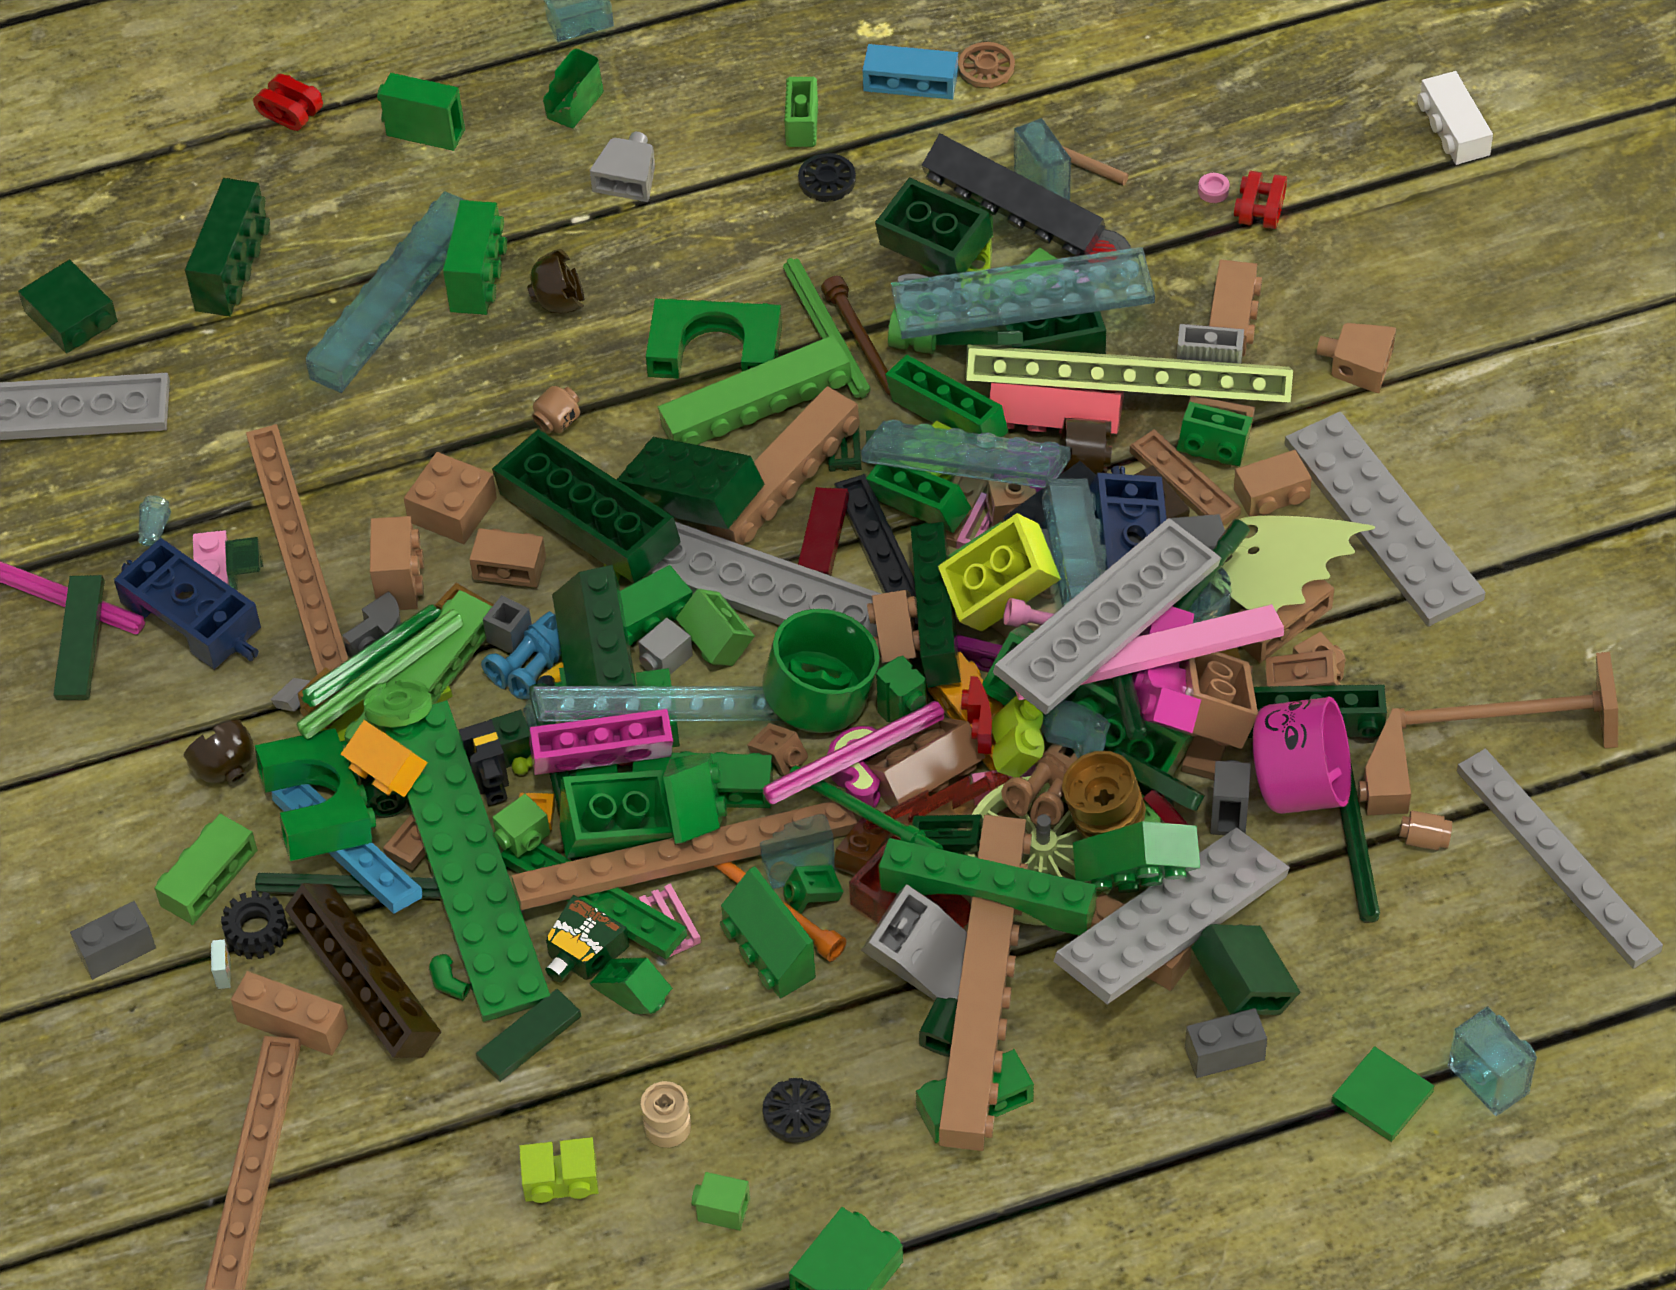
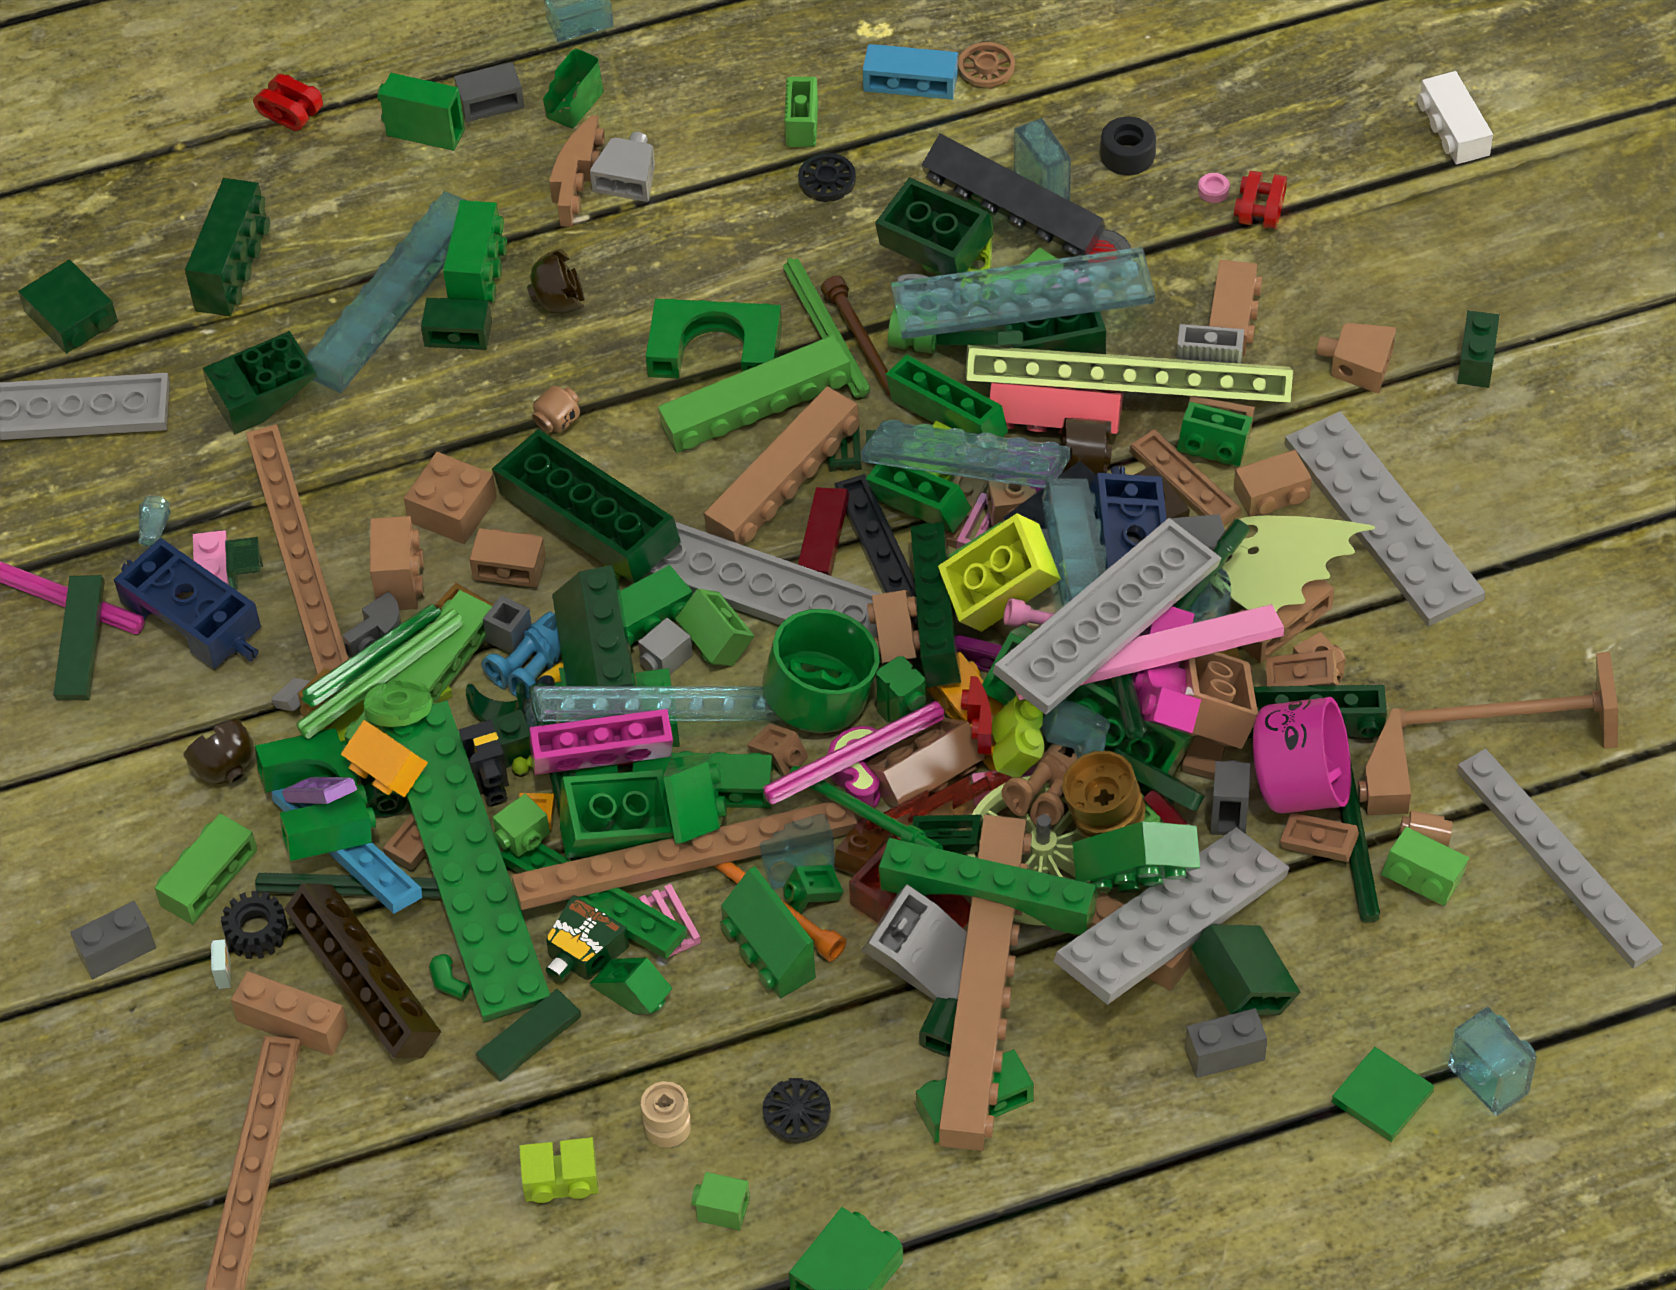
dark green brick [616,436,765,529] -> none
medium nougat bar [1042,140,1129,185] -> none
none -> dark green slope [203,331,317,435]
none -> medium lavender tile [282,777,357,804]
none -> dark green brick [421,298,492,350]
none -> dark grey brick [454,62,524,122]
none -> dark green helmet [466,683,527,722]
none -> medium nougat slope [549,115,605,227]
none -> black tyre [1100,116,1156,175]
none -> medium nougat plate [1280,813,1359,862]
none -> bright green brick [1381,827,1470,906]
none -> dark green brick [1457,310,1500,388]

